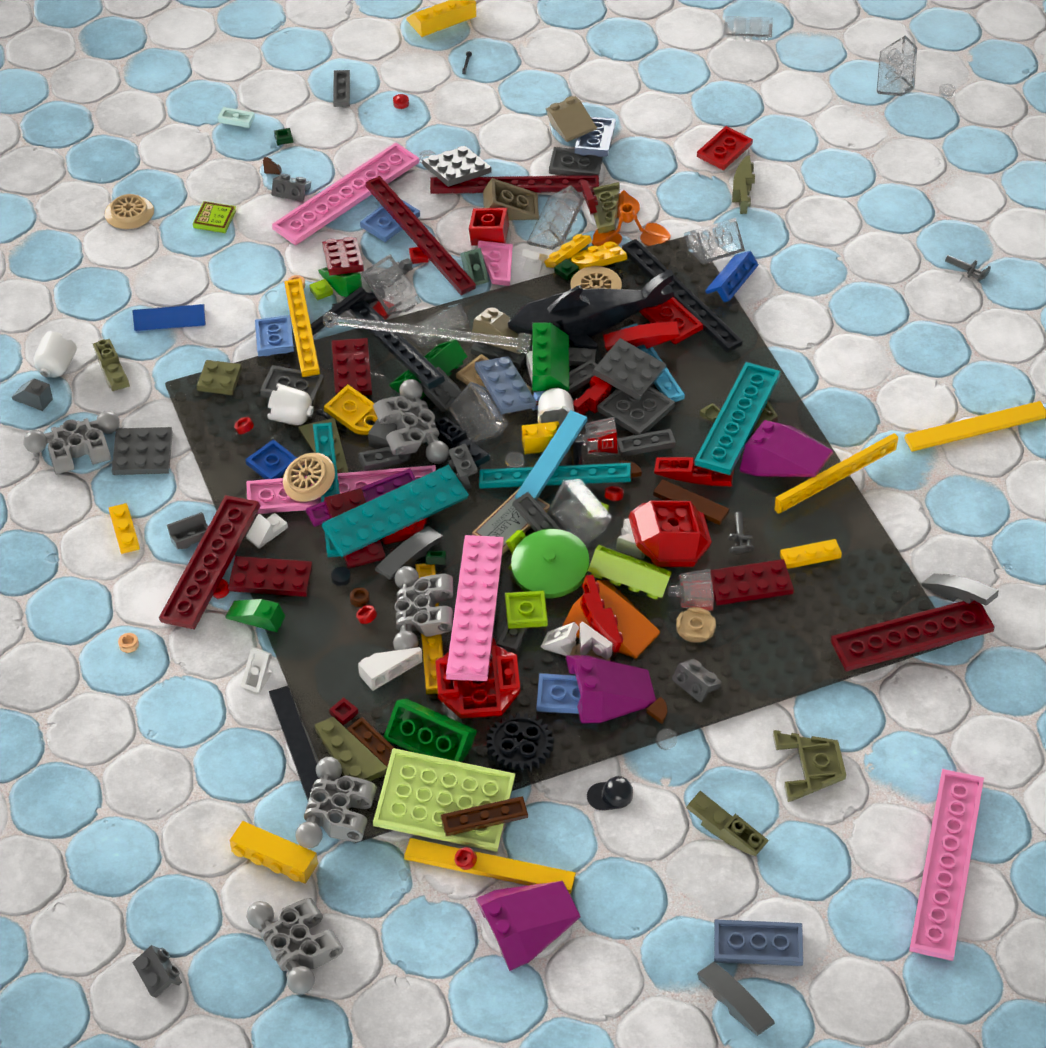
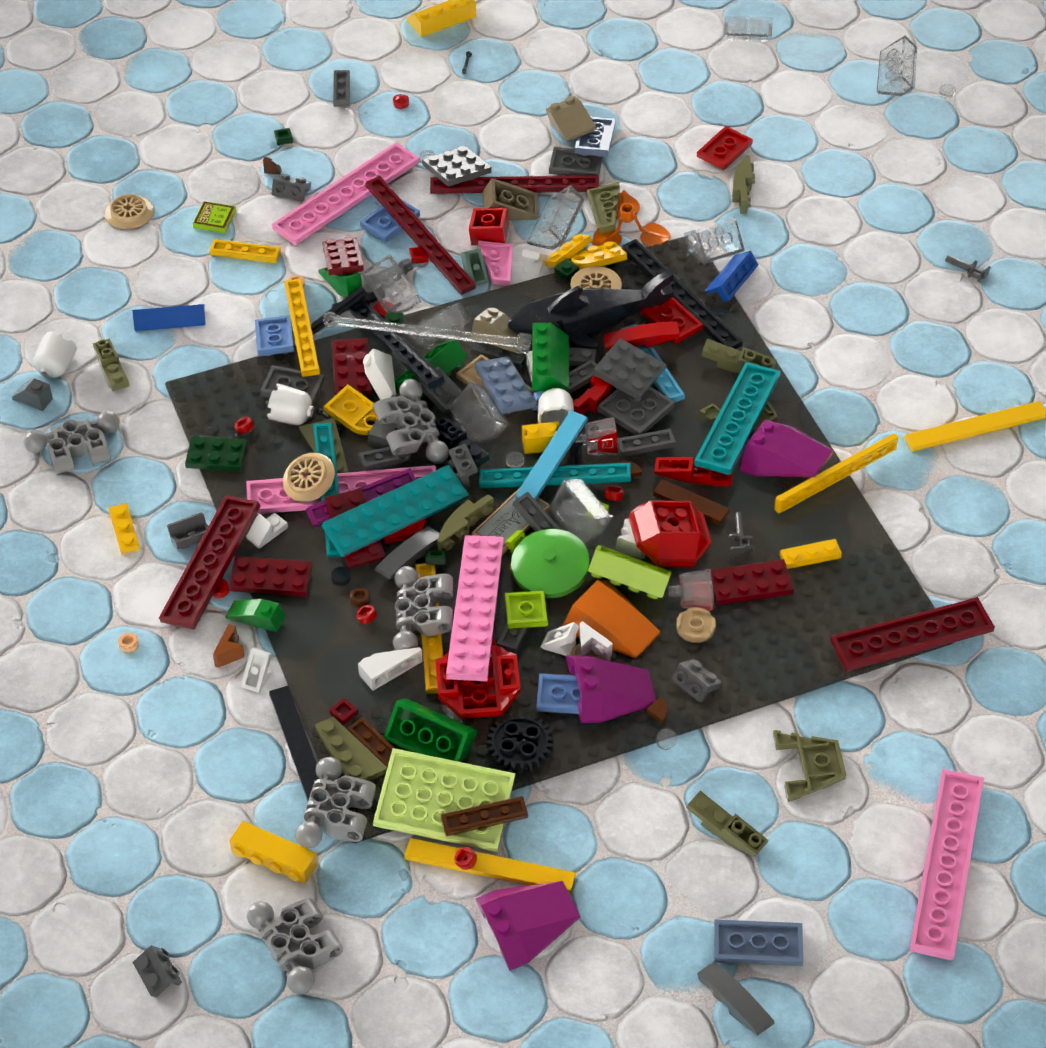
dark grey plate [112,427,173,475] -> none
olive plate [197,360,242,395] -> none
light aqua plate [218,107,255,128] -> none
blue plate [245,439,297,480] -> none
lime plate [309,279,333,301] -> none
dark red plate [580,180,598,214] -> none
red slope [580,575,623,653] -> none
black cap [587,776,633,810] -> none
slope [922,573,999,606] -> none
none -> dark green plate [185,435,248,472]
none -> yellow tile [209,239,281,263]
none -> dark orange slope [213,624,245,667]
none -> white slope [363,349,396,400]
none -> dark green plate [385,313,404,331]
none -> olive slope [437,494,493,551]
none -> olive slope [701,338,777,373]

